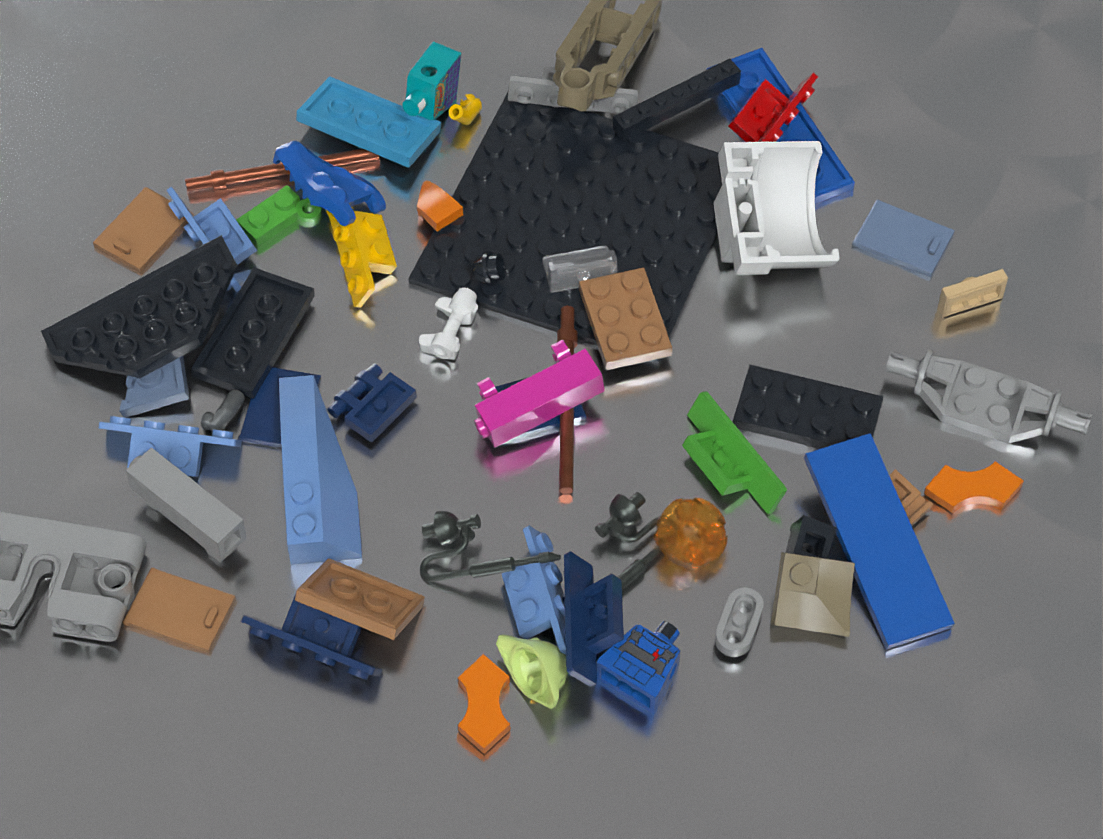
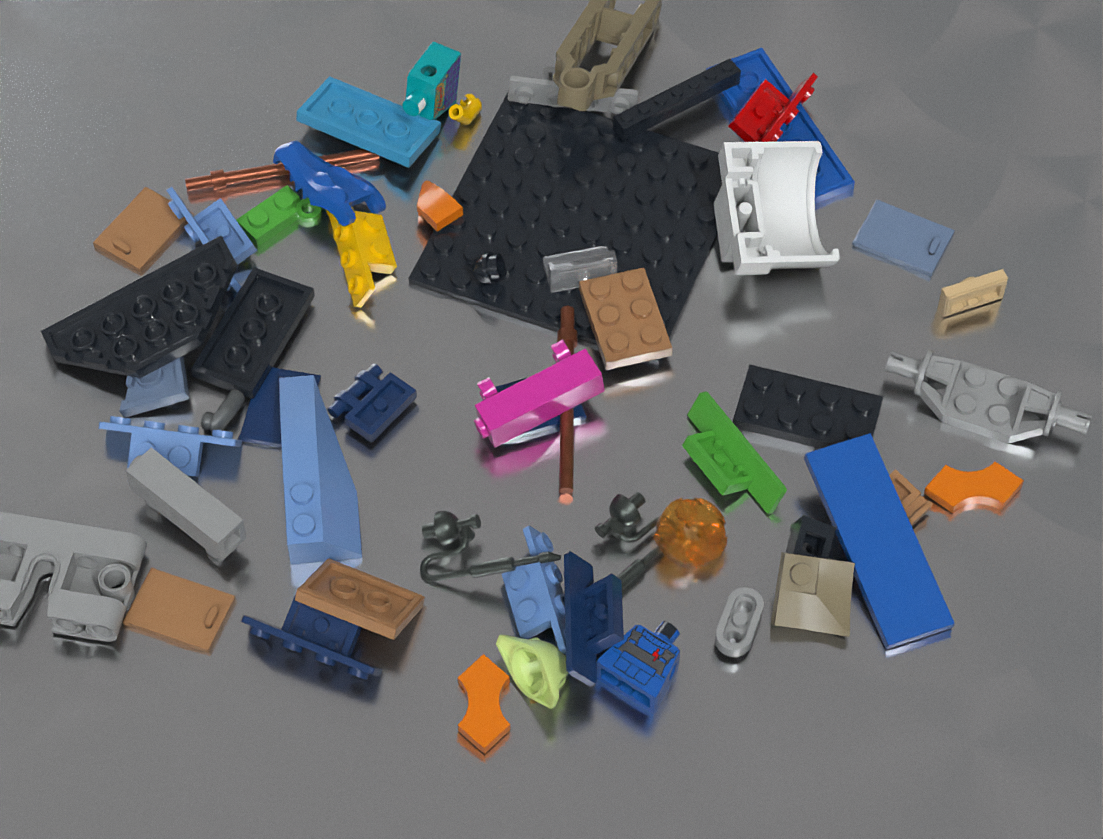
white piece [419,288,478,360] -> none

